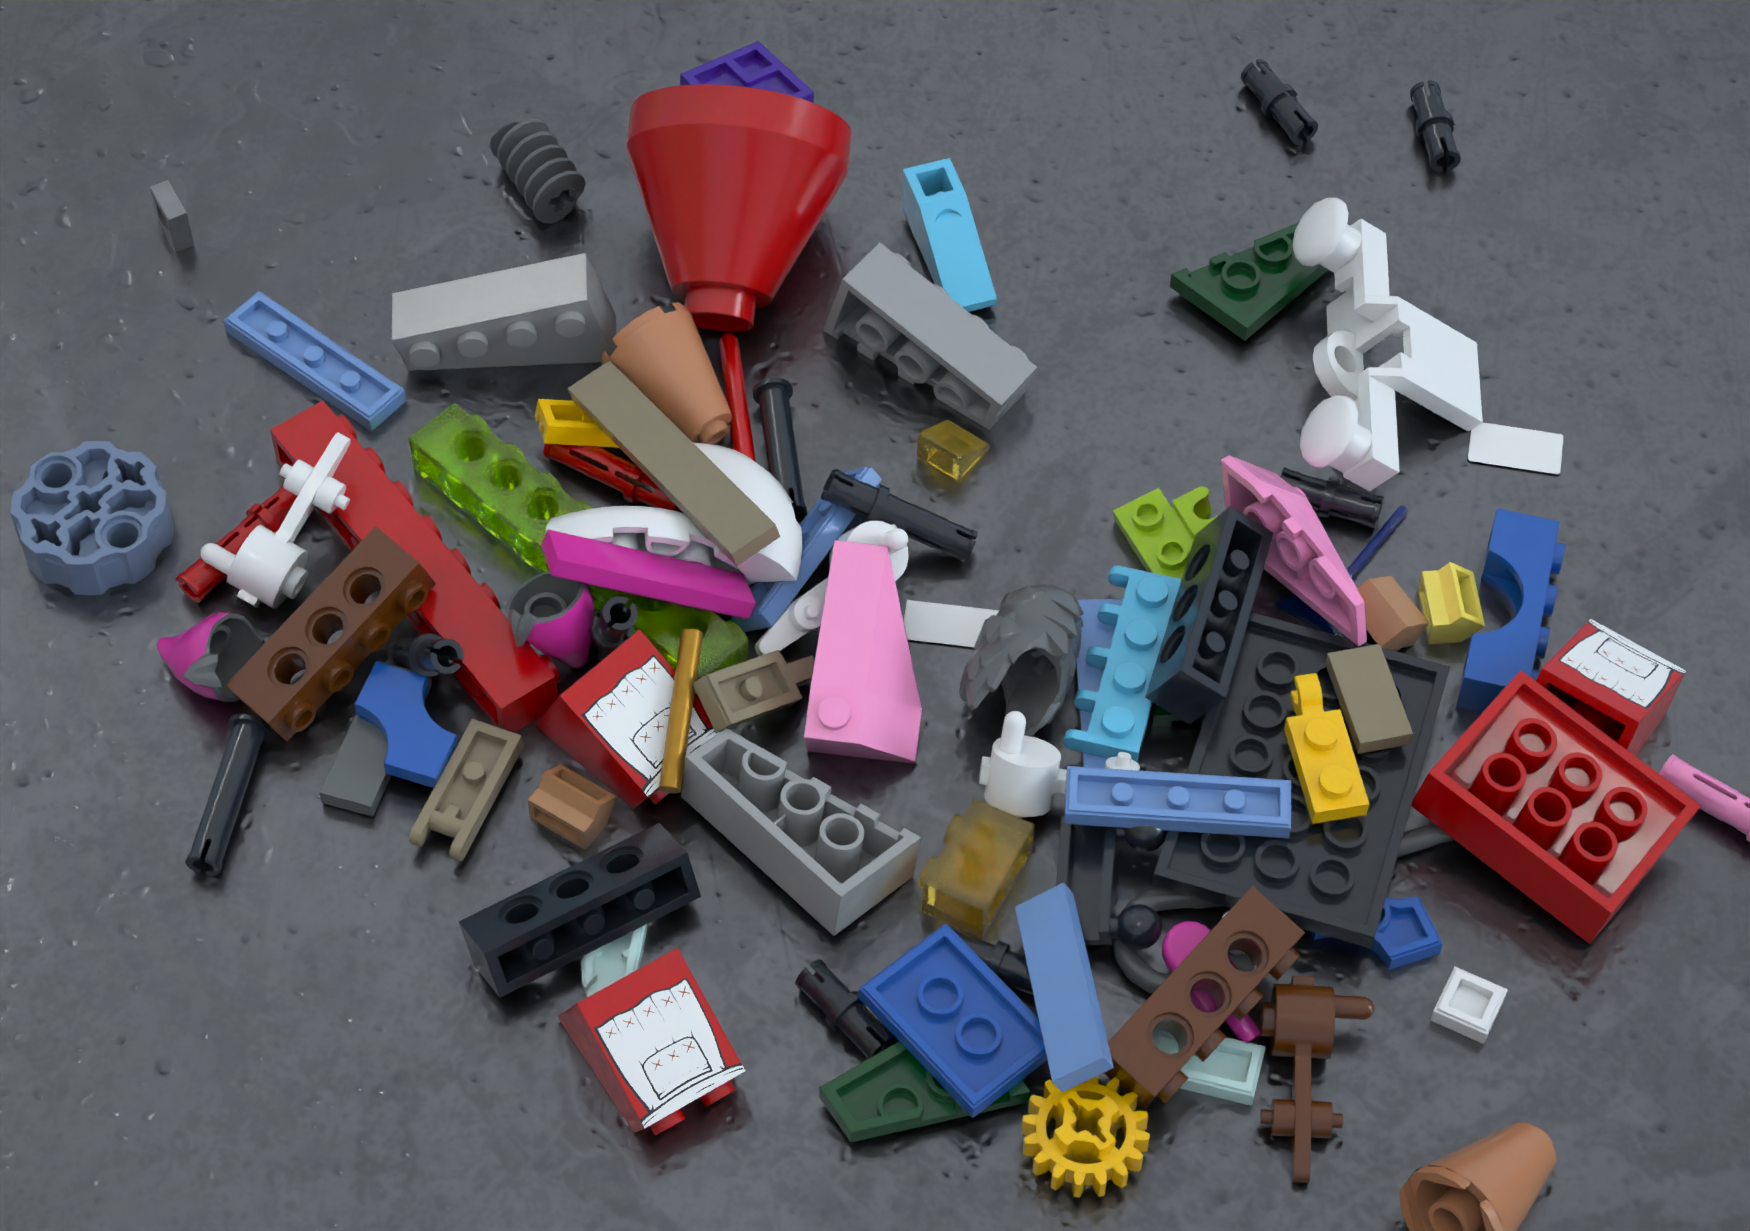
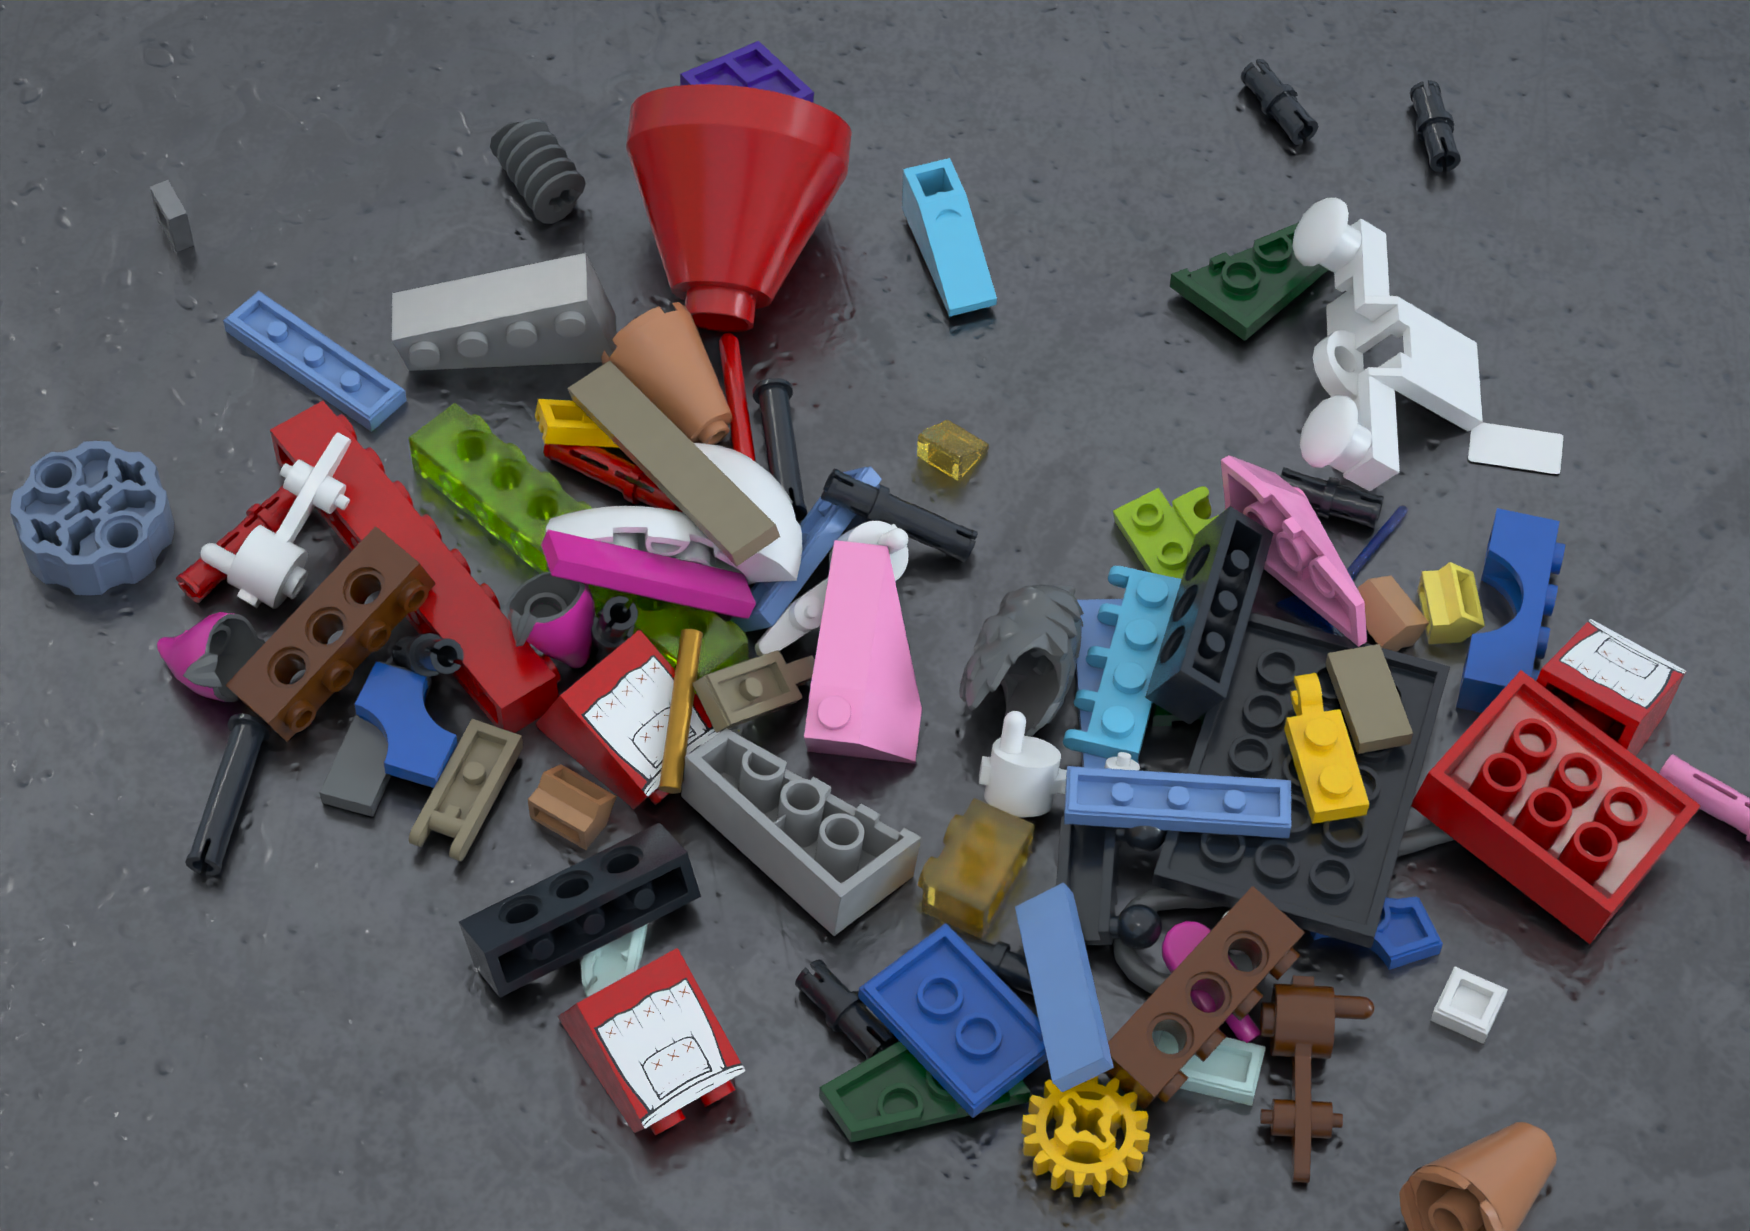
light grey wedge [823,242,1037,430] -> none
white sticker [904,600,999,648] -> none

